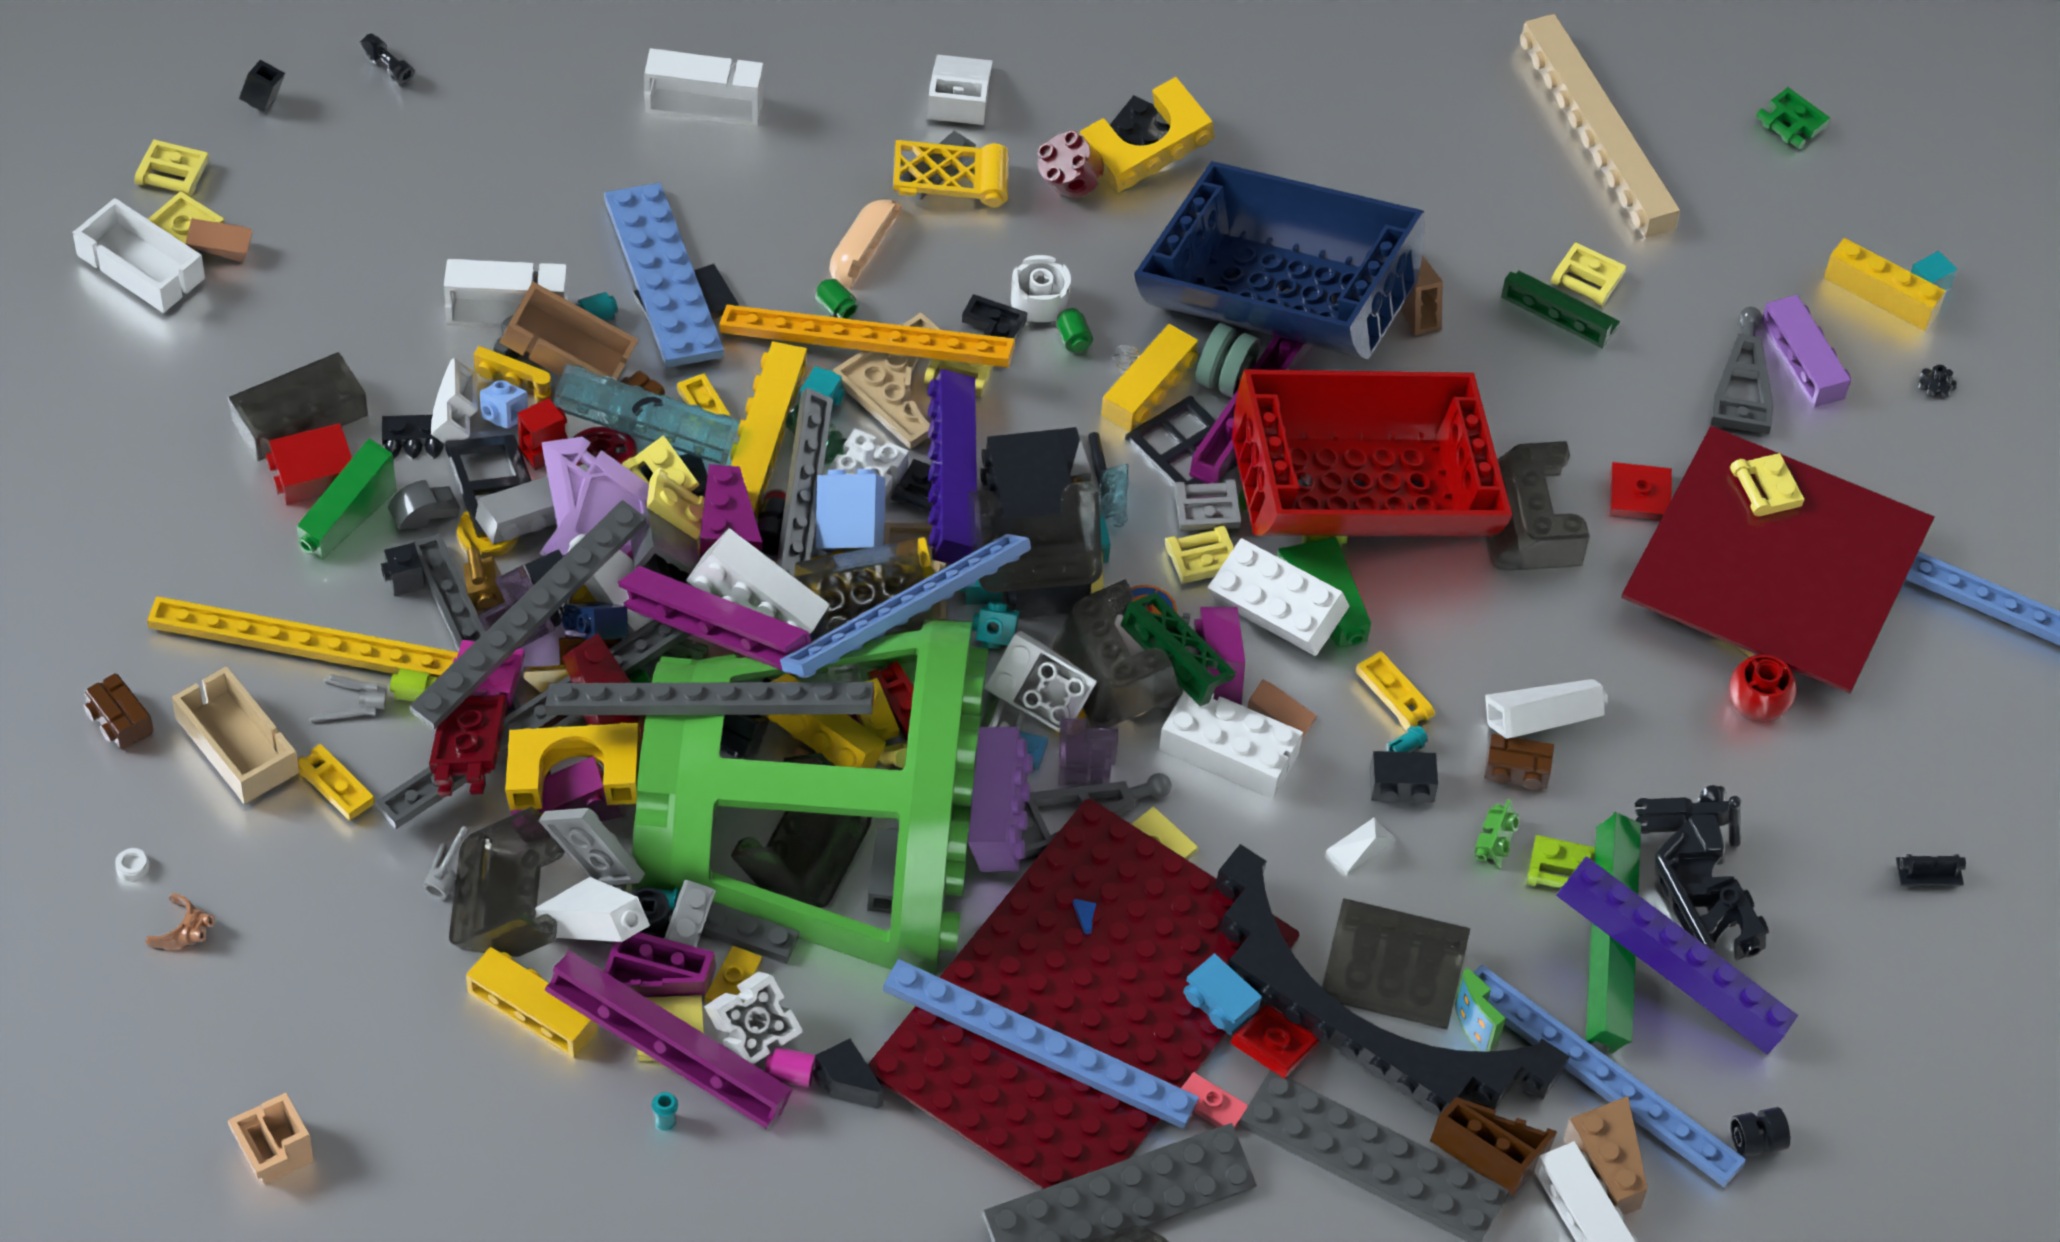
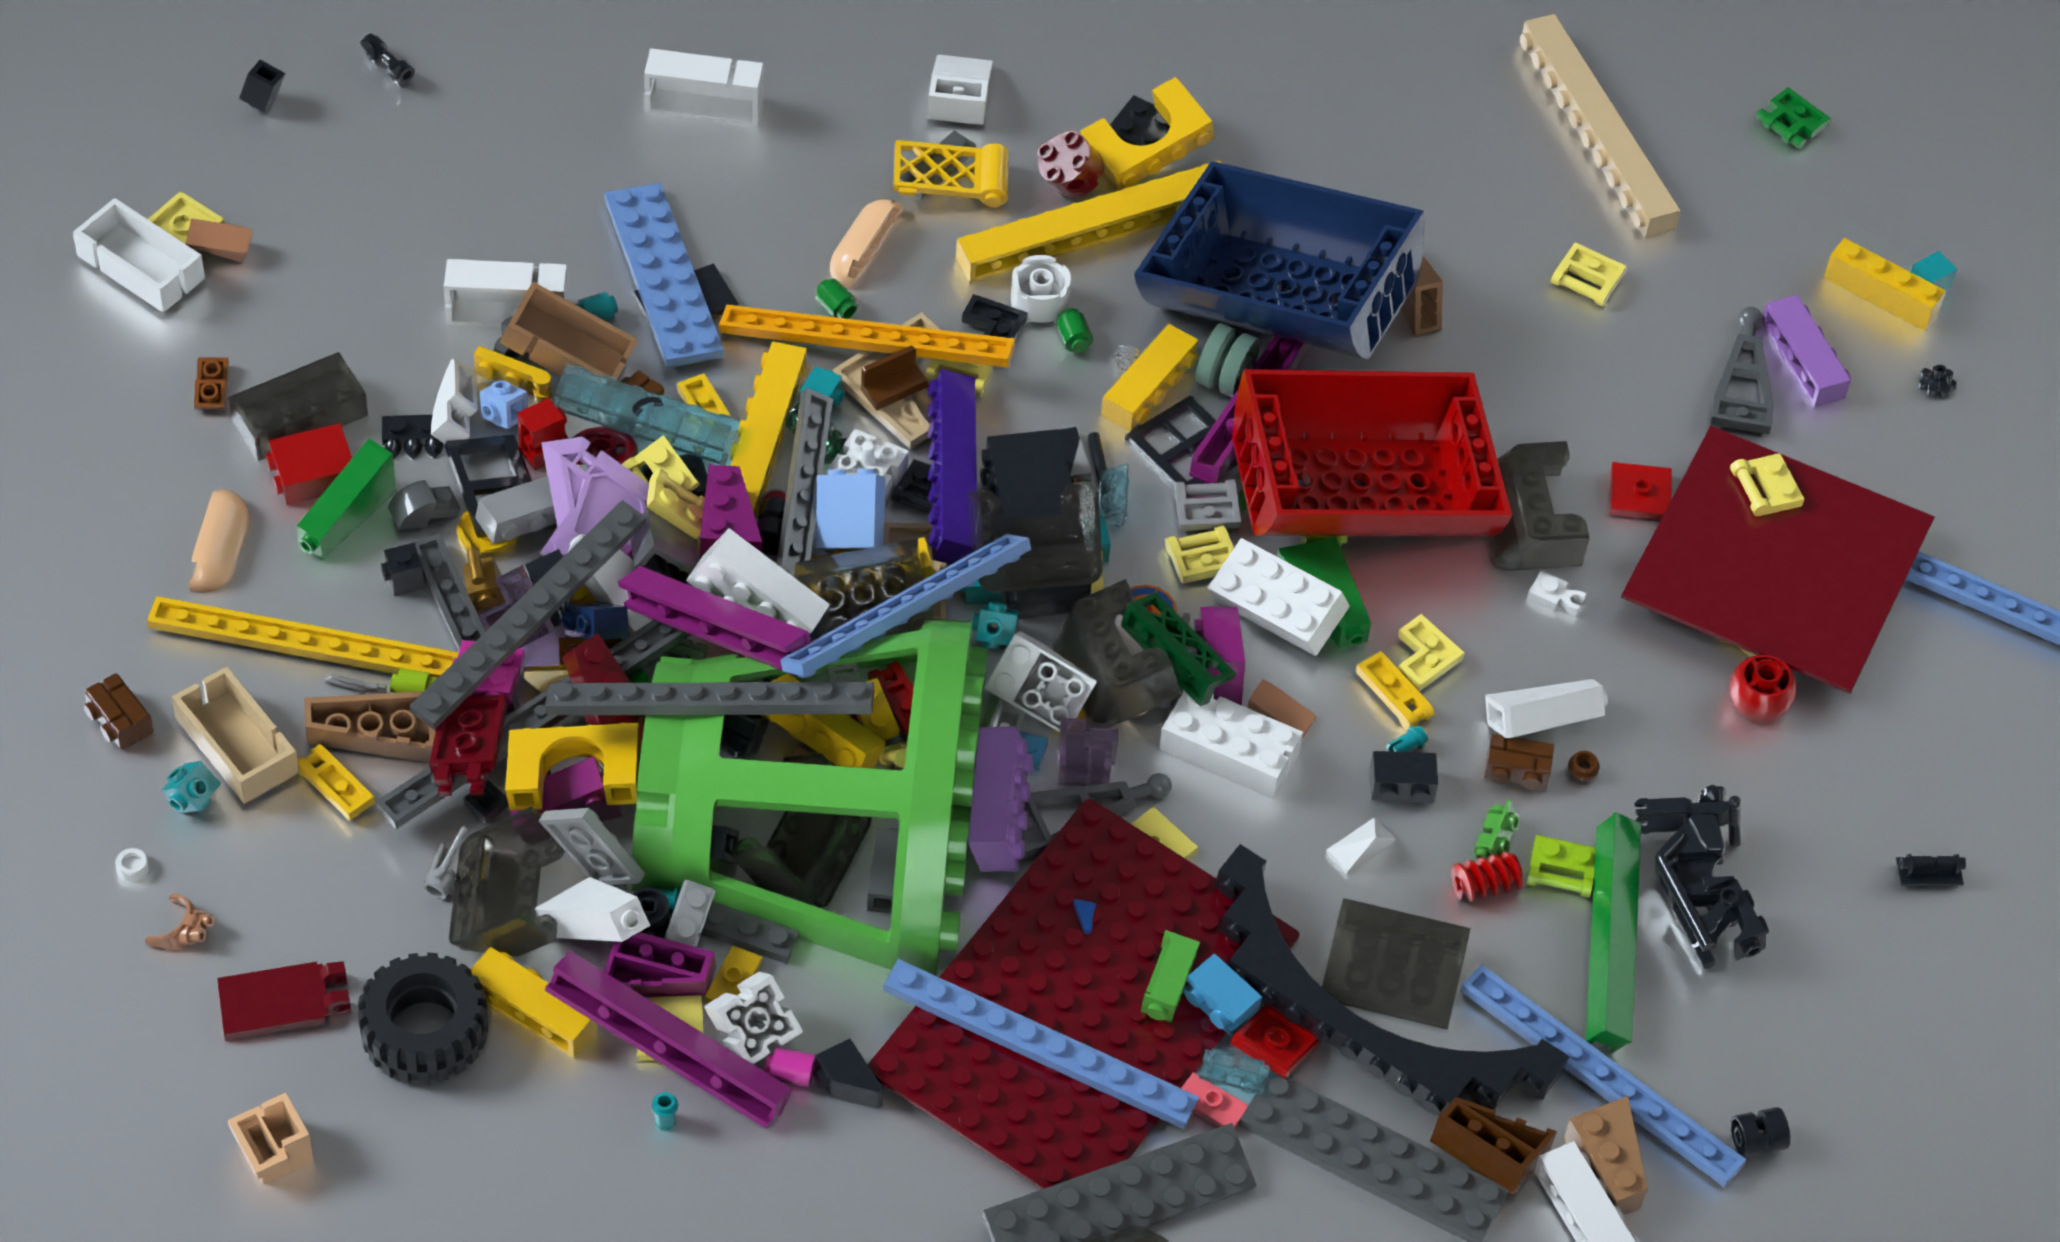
light yellow plate [134,139,209,198] -> none
slope [1454,967,1506,1052] -> none
dark green fence [1501,270,1620,349] -> none
dark purple brick [1556,856,1798,1055] -> none
none -> teal brick [161,761,221,813]
none -> light nougat brick [189,489,250,592]
none -> dark orange slope [194,357,229,409]
none -> dark red tile [217,961,352,1041]
none -> medium nougat wedge [304,691,436,763]
none -> black tyre [358,952,488,1084]
none -> black plate [463,779,509,824]
none -> black plate [711,826,740,863]
none -> reddish brown panel [861,345,928,411]
none -> yellow brick [956,161,1221,283]
none -> bright green window [1140,930,1200,1023]
none -> clear light blue hinge [1199,1048,1271,1094]
none -> light yellow plate [1398,614,1465,692]
none -> red piece [1451,852,1523,902]
none -> white plate [1527,571,1587,617]
none -> reddish brown plate [1568,750,1600,781]

